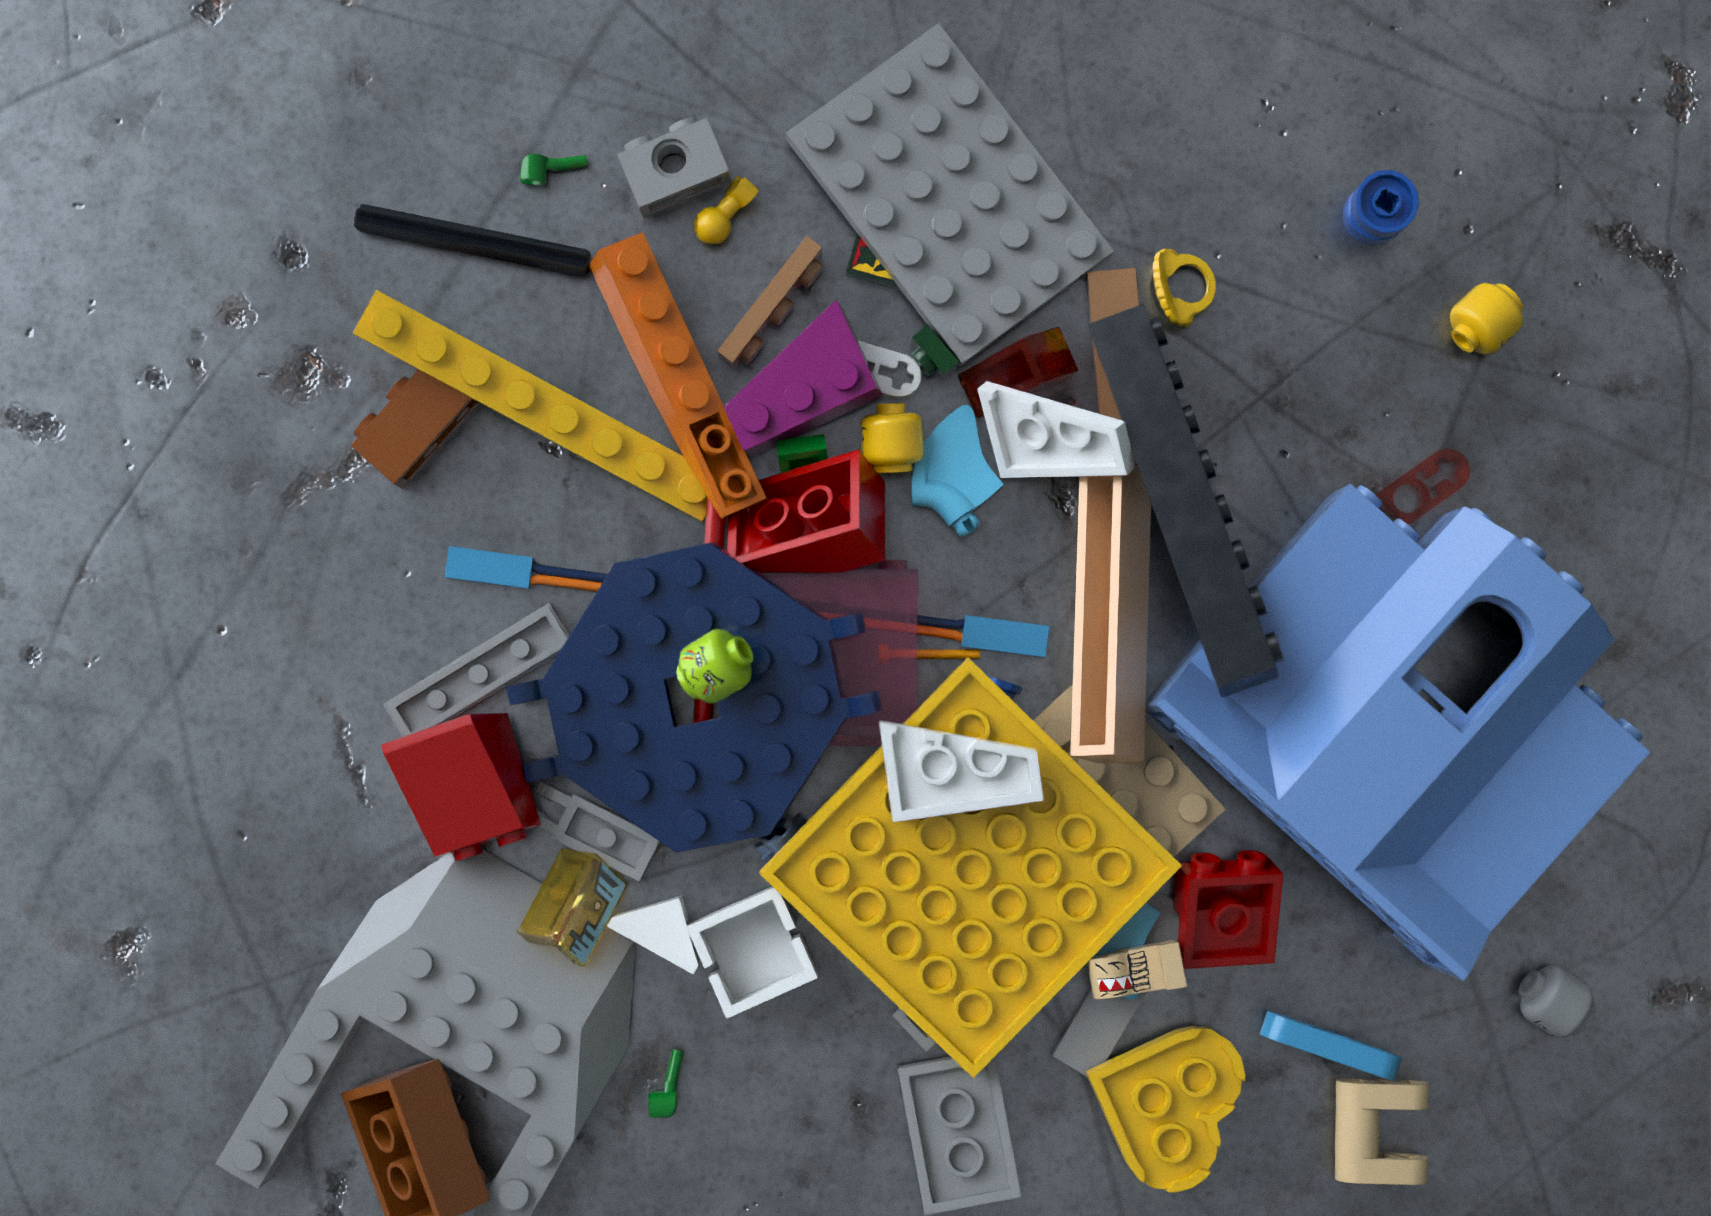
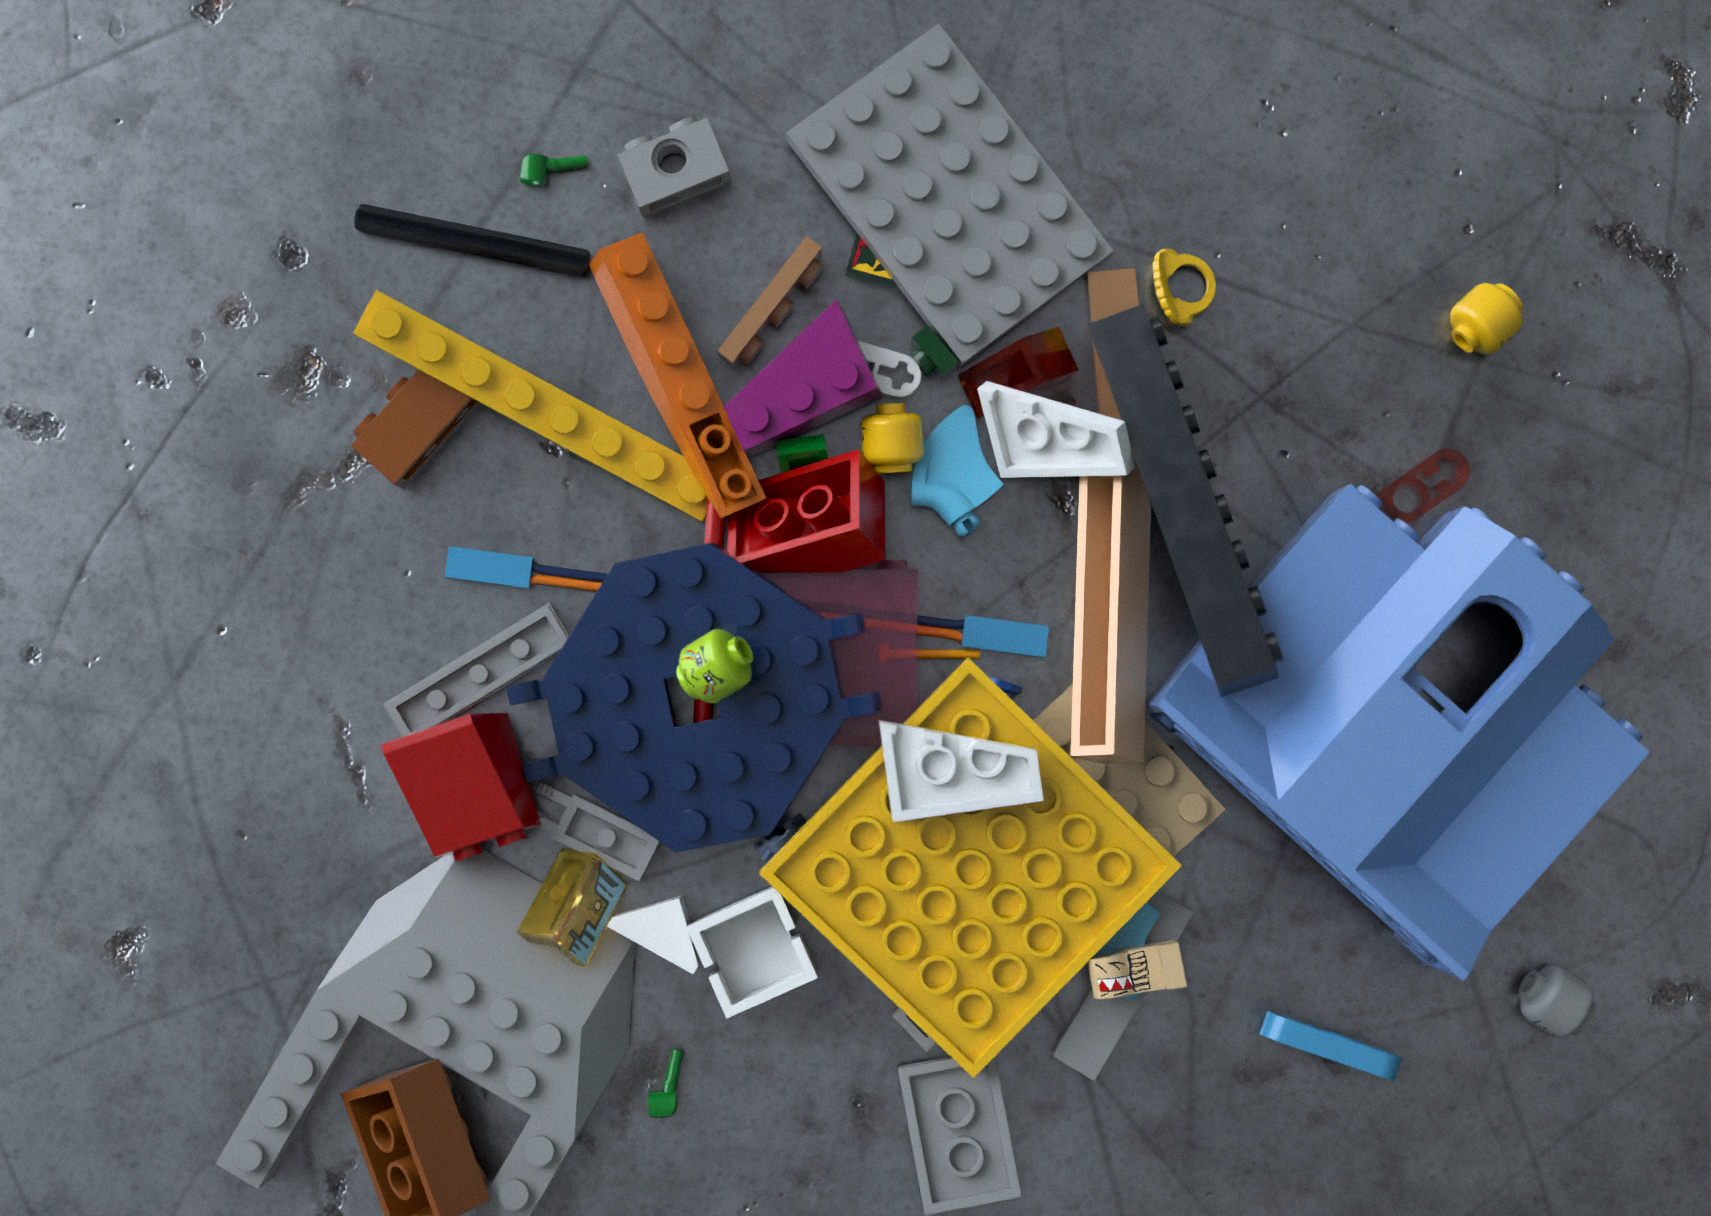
yellow arm [694,175,759,244] -> none
yellow plate [1085,1026,1245,1193] -> none
red plate [1173,850,1284,969] -> none
tan connector [1335,1078,1429,1185] -> none
blue wheel [1343,170,1419,246] -> none

